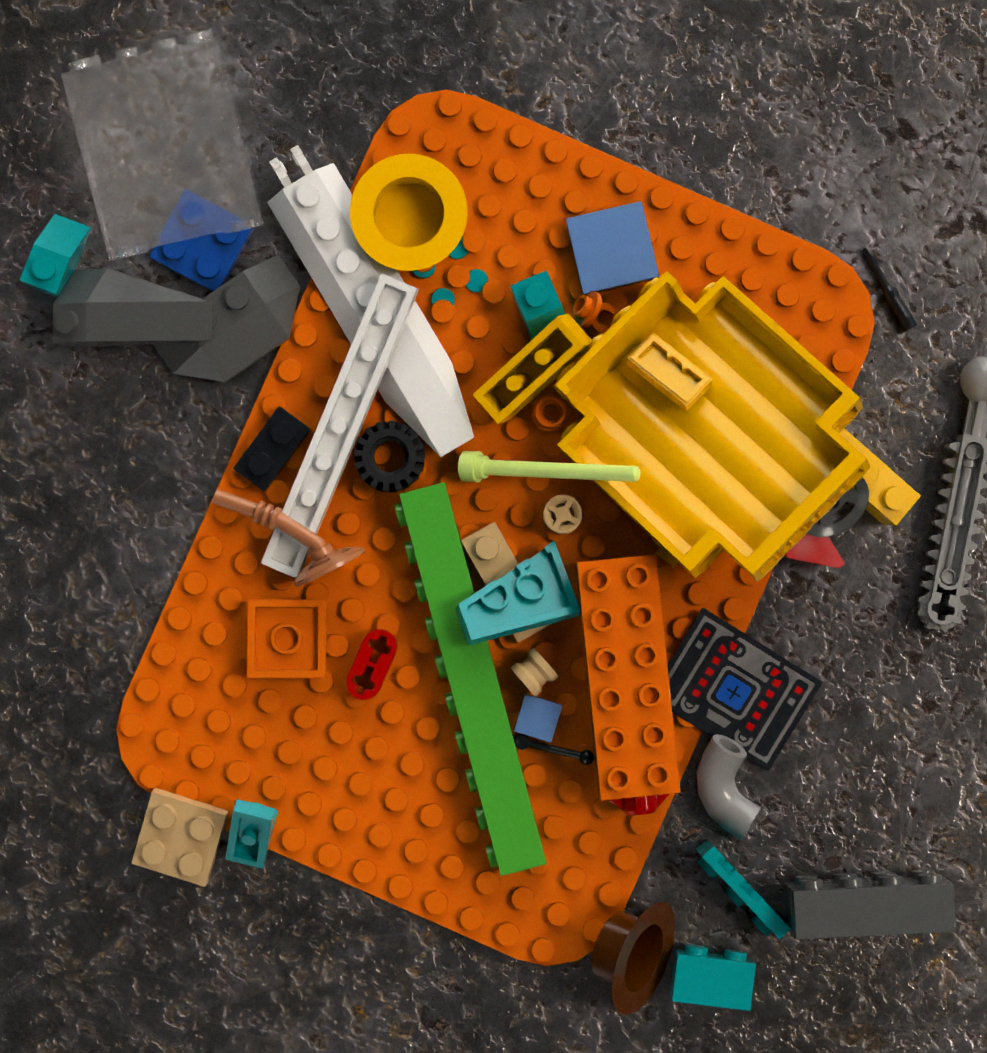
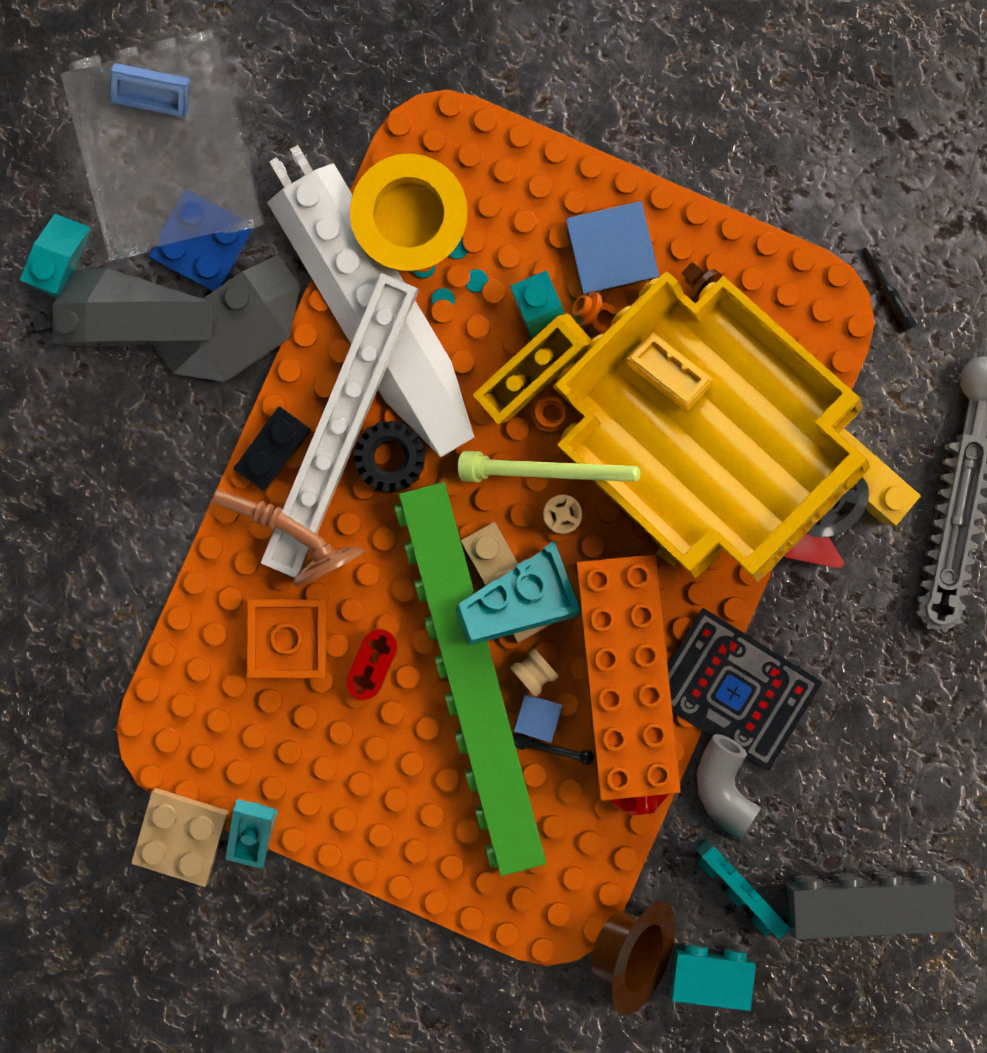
none -> medium blue tile [110,63,190,118]
none -> reddish brown plate [682,262,722,303]

